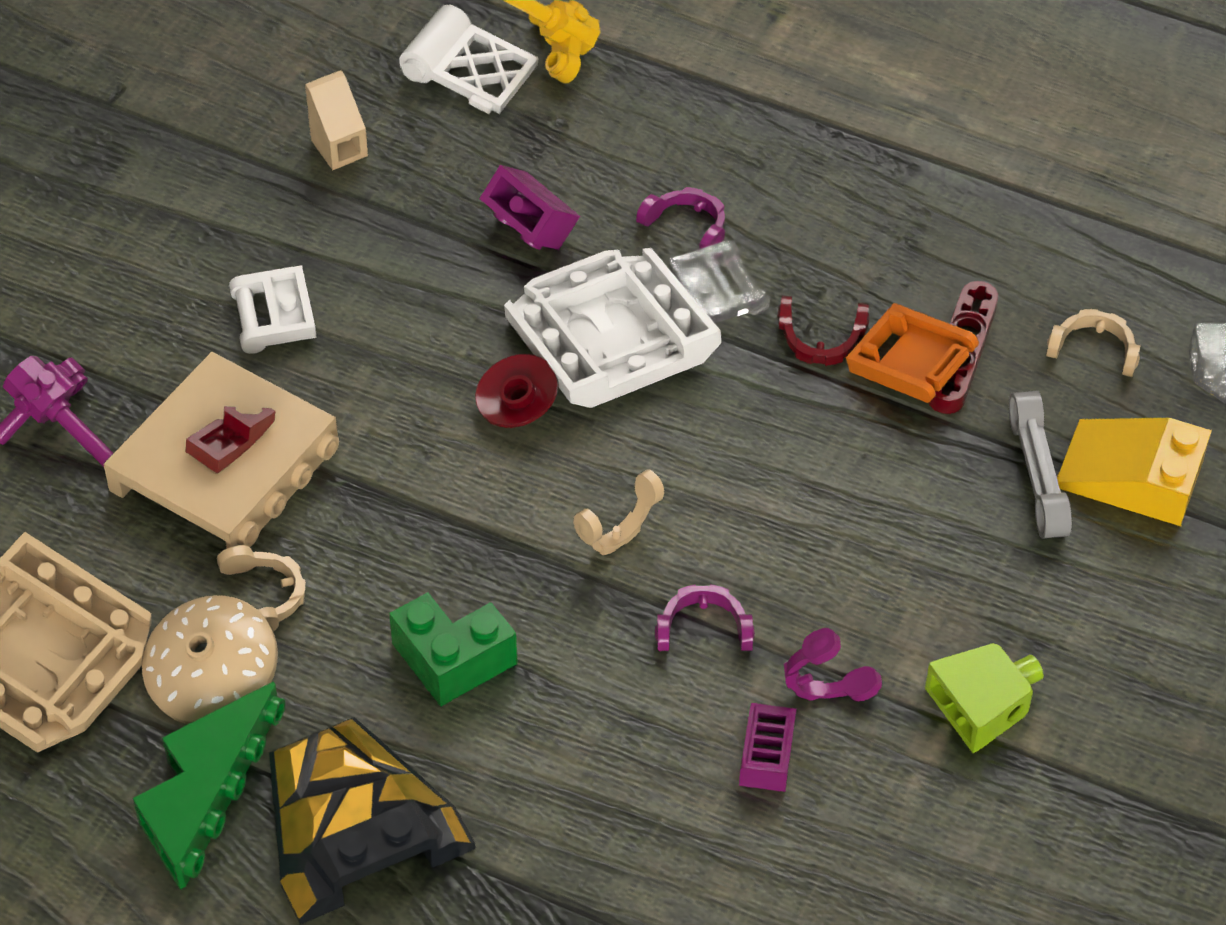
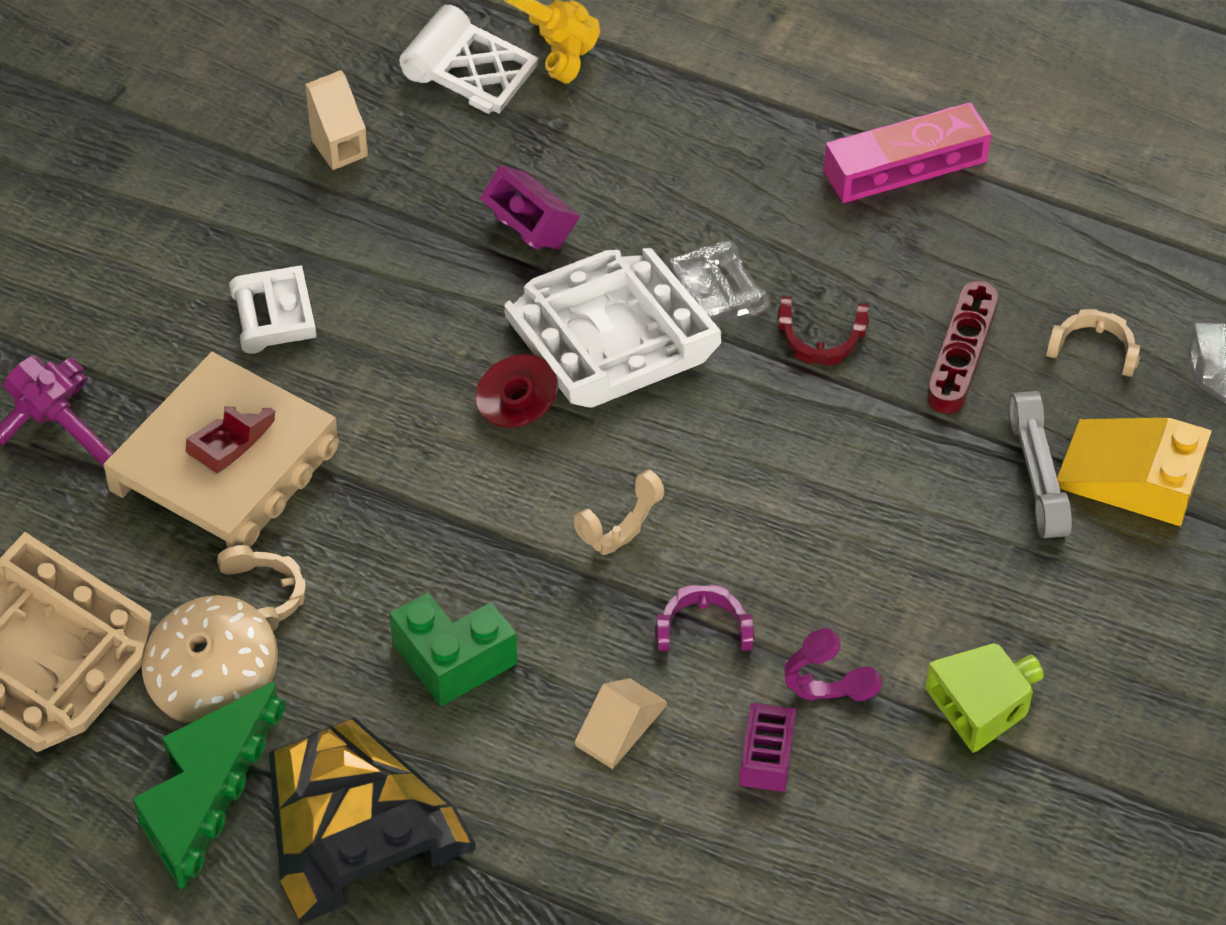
magenta piece [636,187,725,257] -> none
orange container [846,303,979,403] -> none
none -> tan slope [575,678,667,769]
none -> dark pink brick [823,102,992,203]

